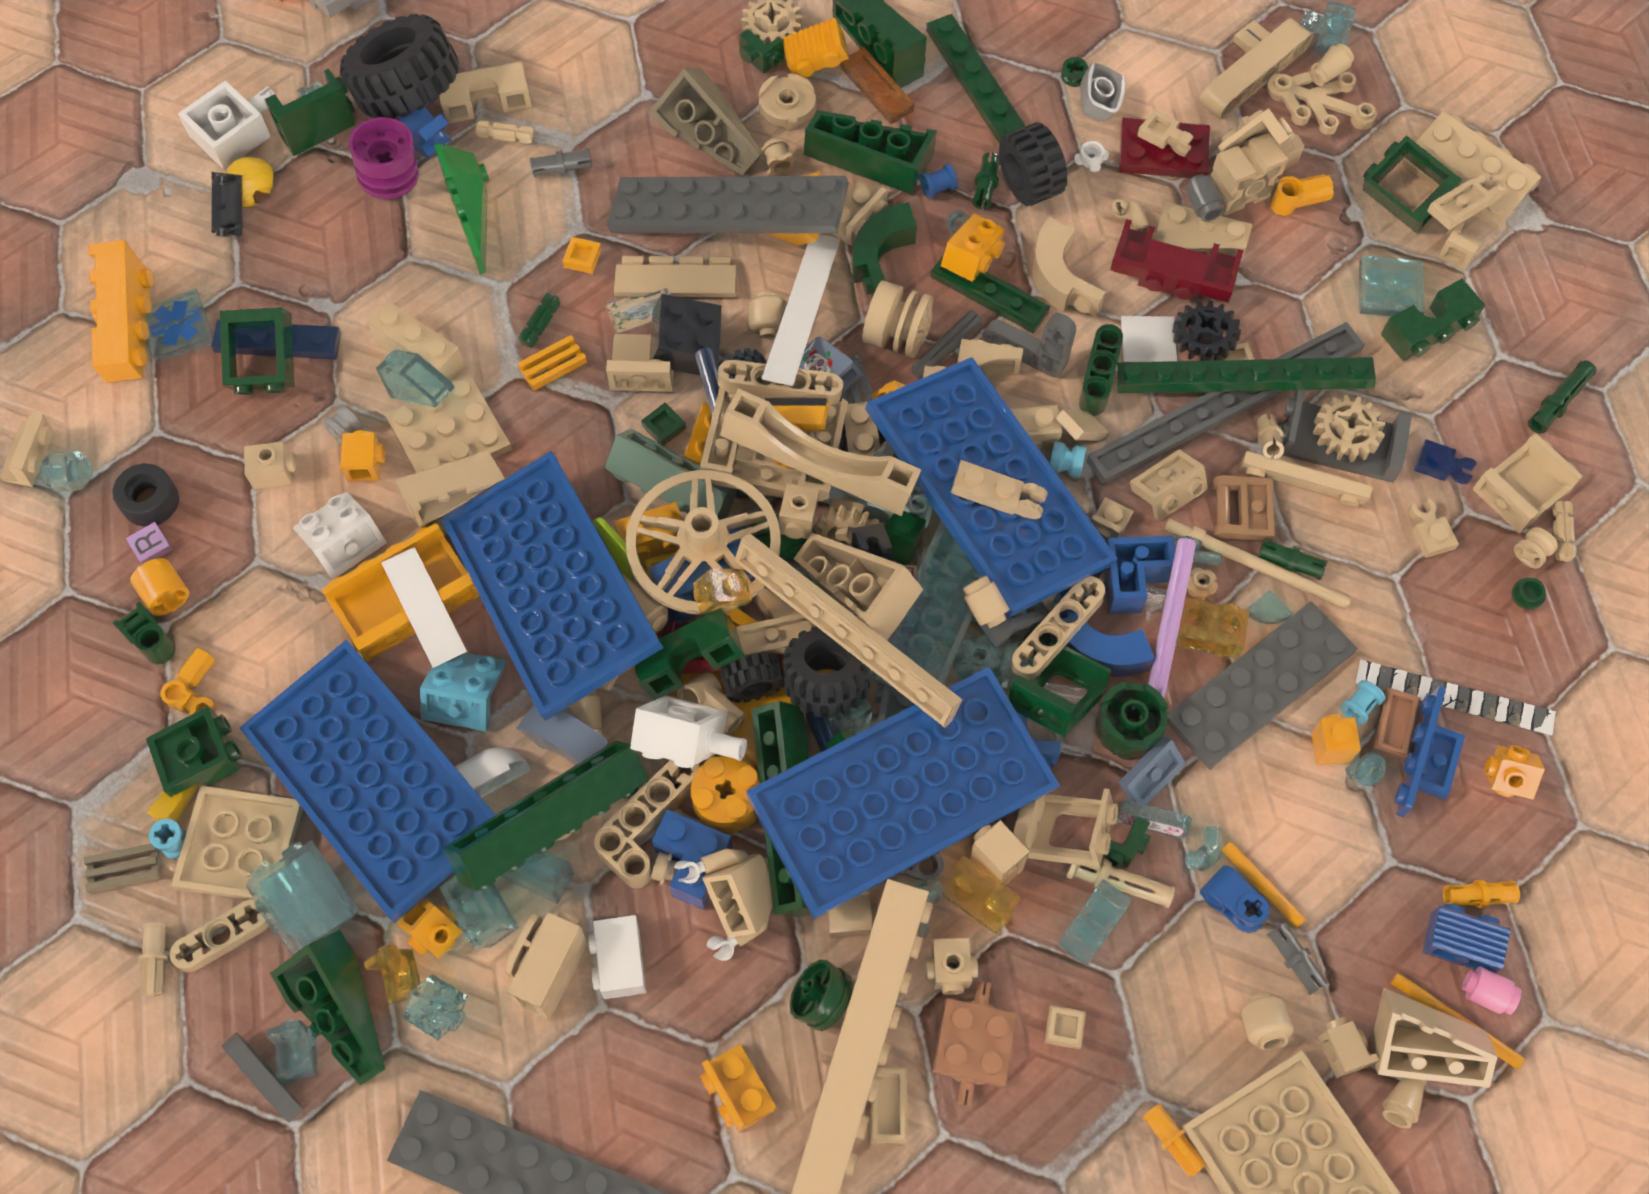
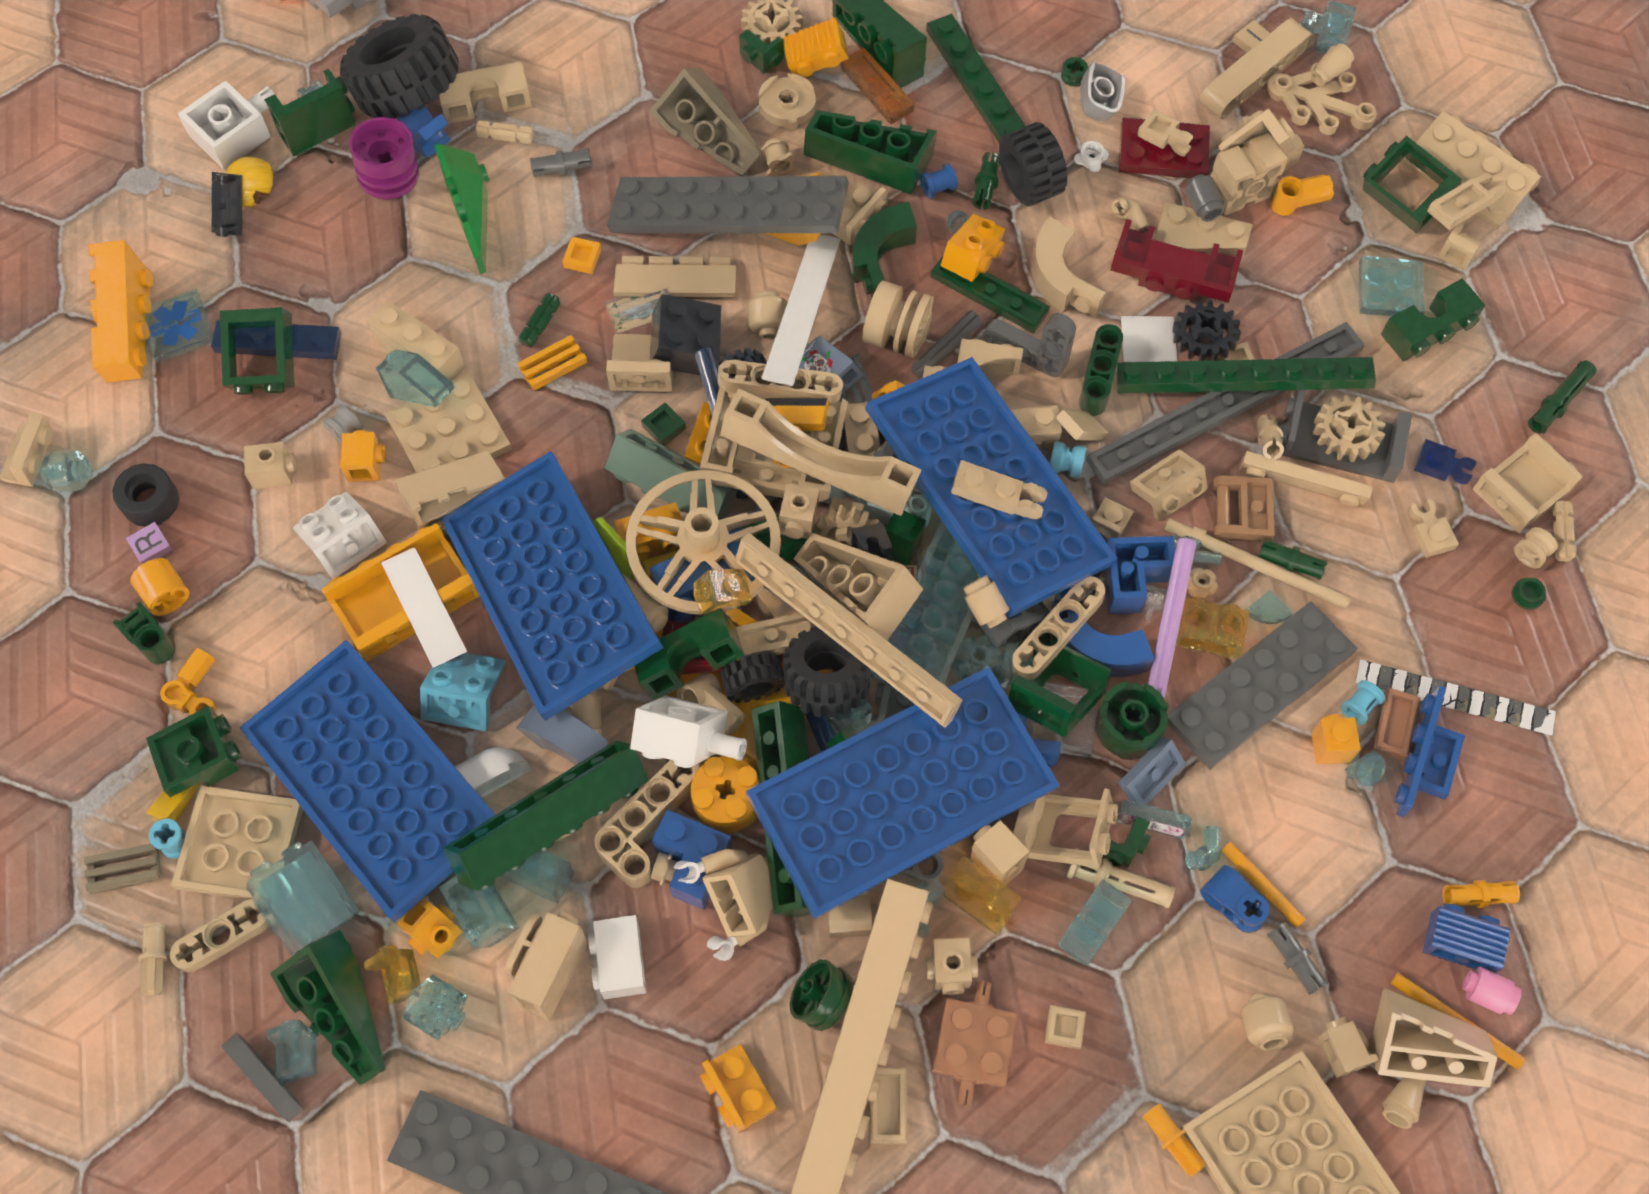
light orange brick [1484,745,1545,799] -> none

